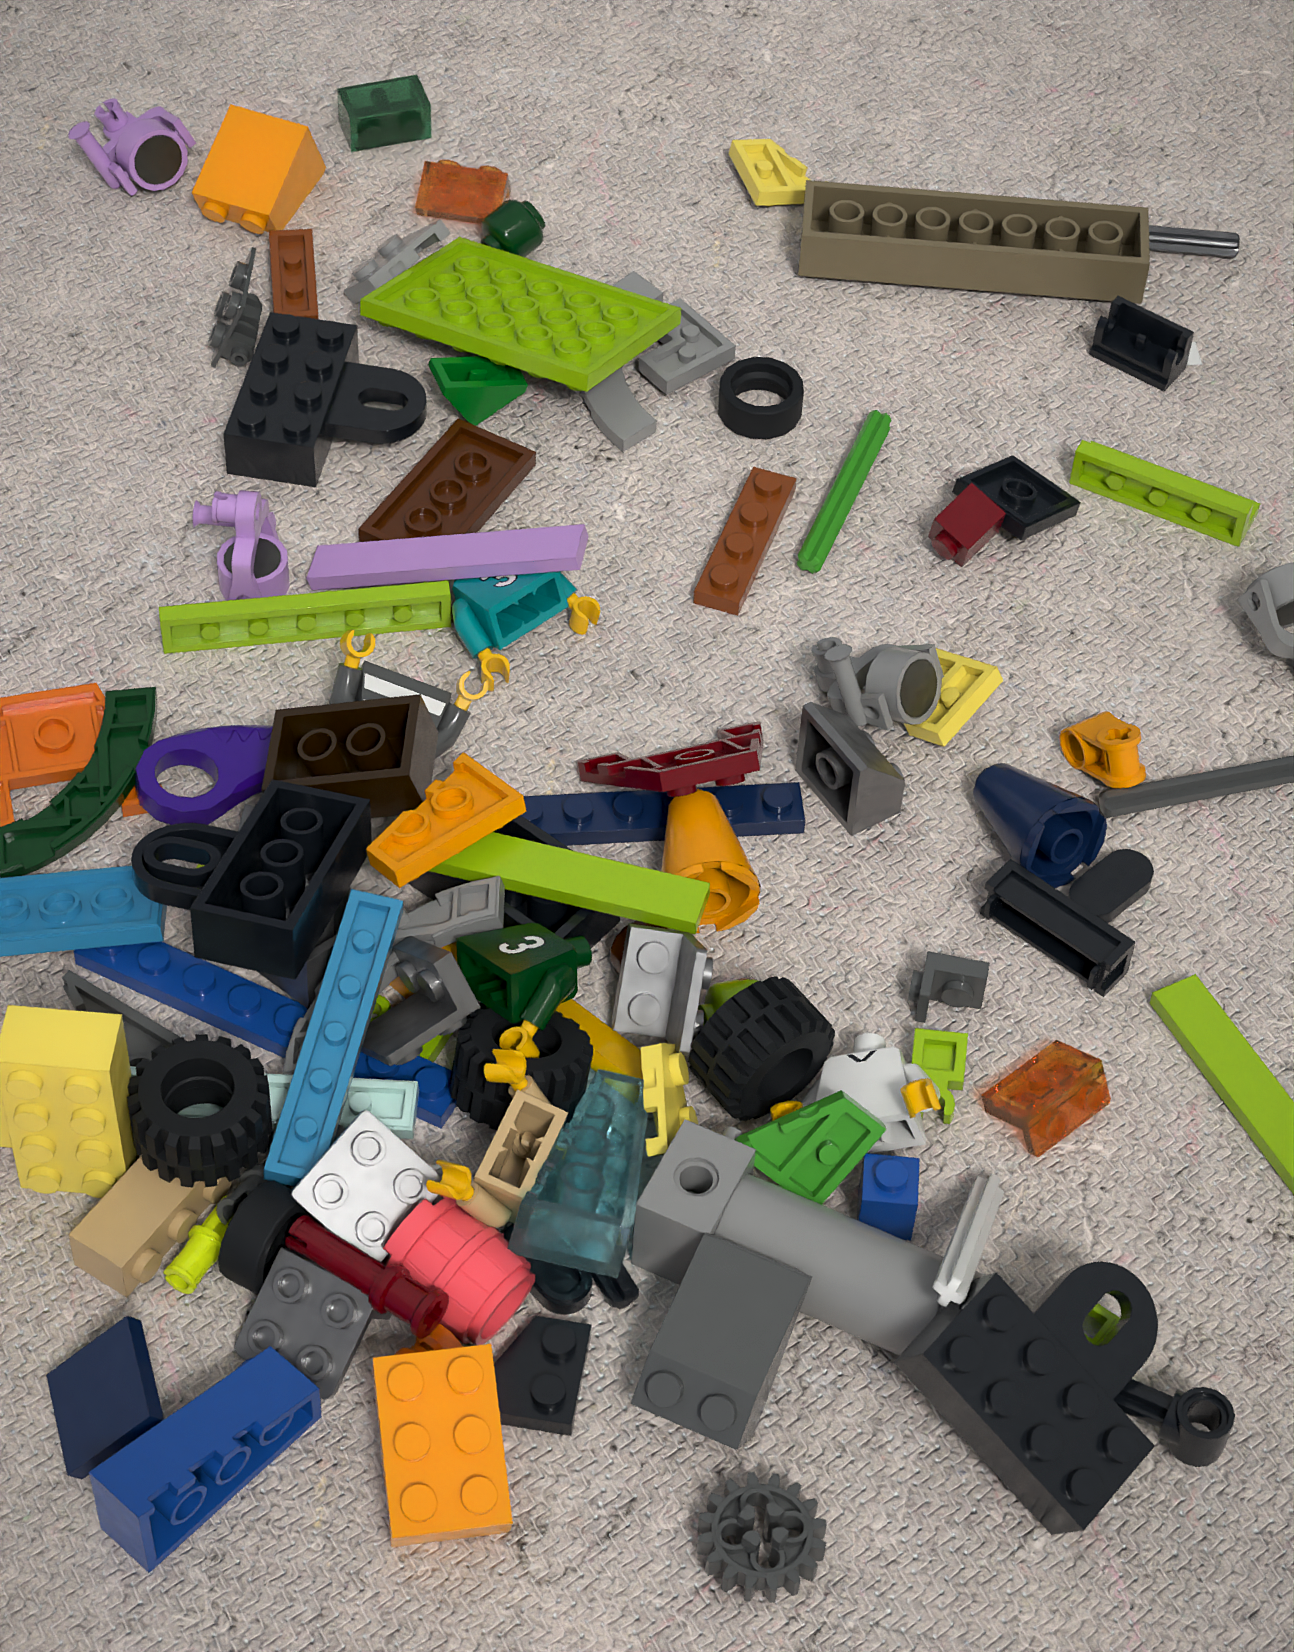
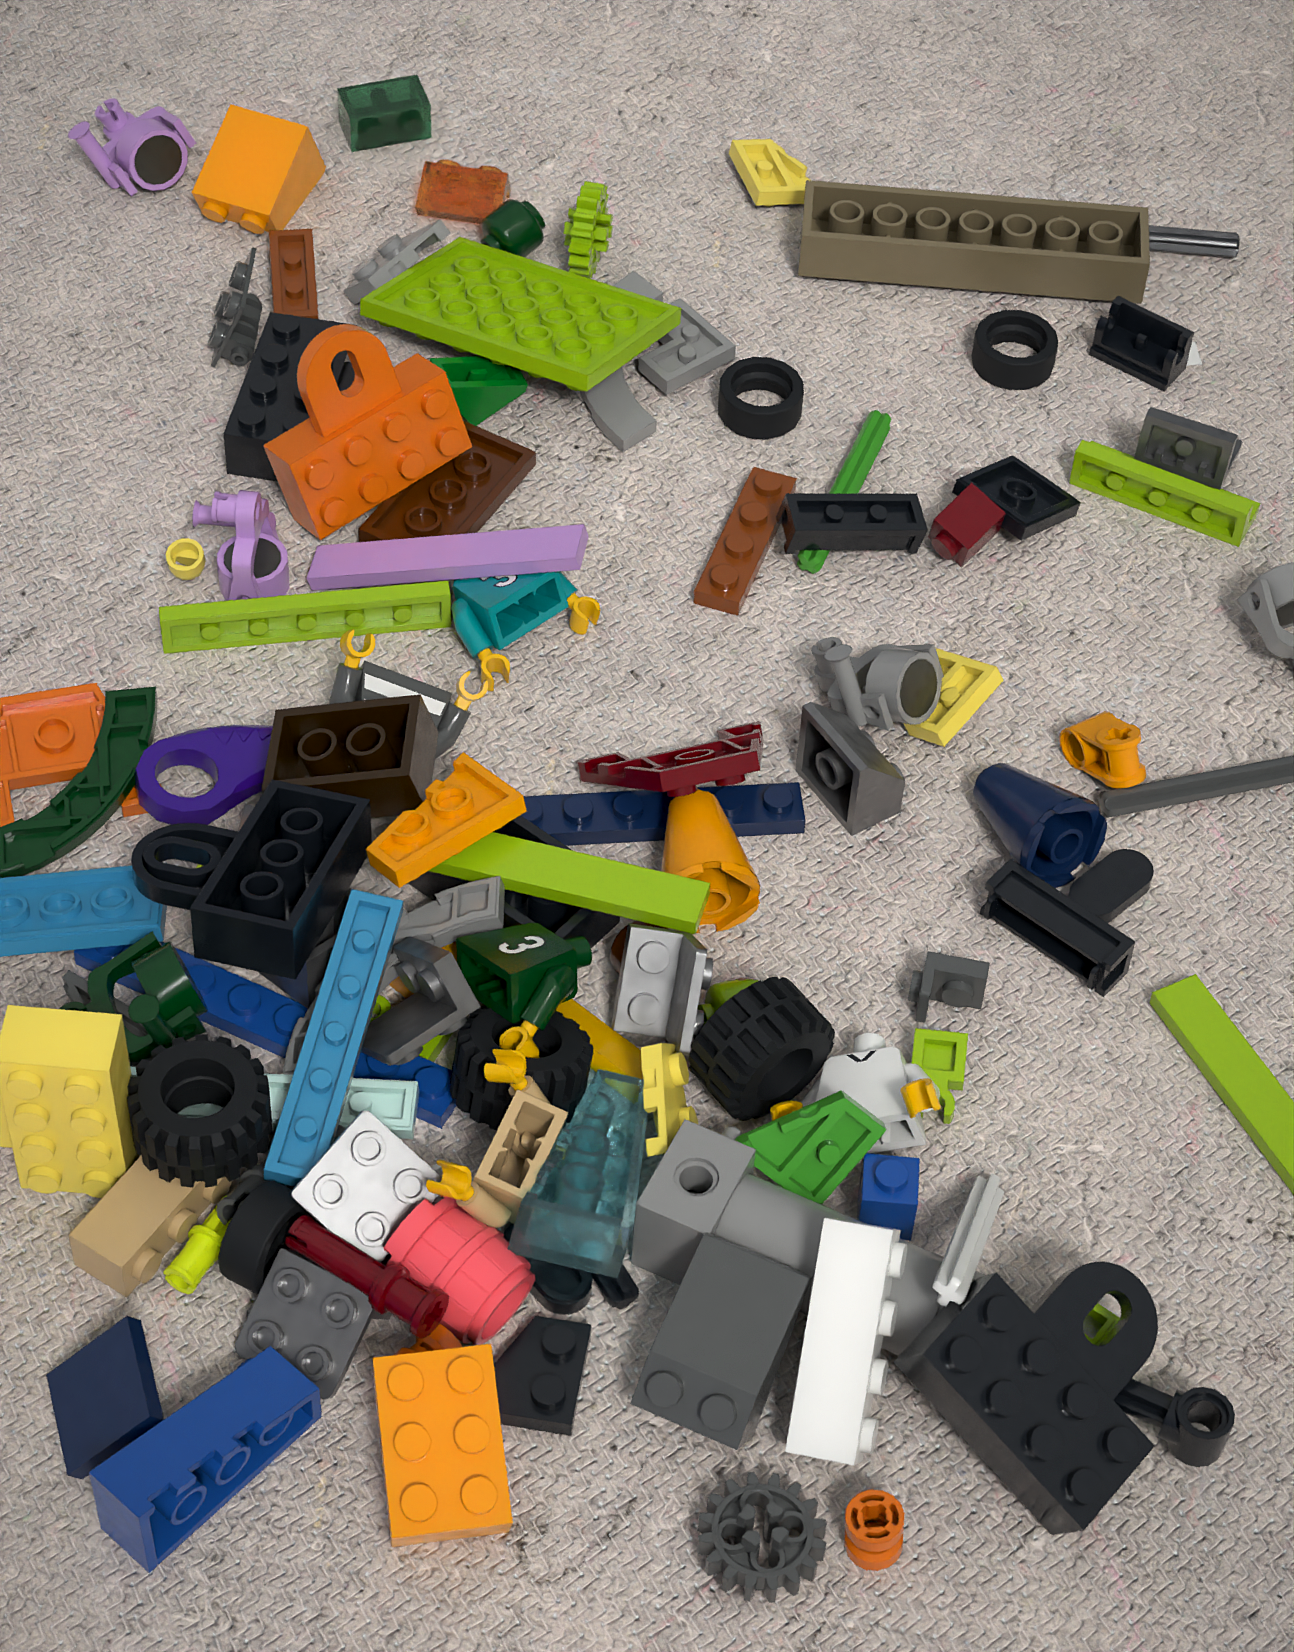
clear orange bracket [981,1040,1111,1157] -> none
none -> dark green piece [59,931,208,1062]
none -> light yellow hinge [166,538,206,580]
none -> orange brick [263,324,473,540]
none -> lime gear [563,181,613,278]
none -> black container [776,493,928,554]
none -> white brick [785,1218,907,1466]
none -> orange wheel [844,1489,905,1571]
none -> black tyre [971,310,1058,390]
none -> flat silver bracket [1134,407,1242,490]

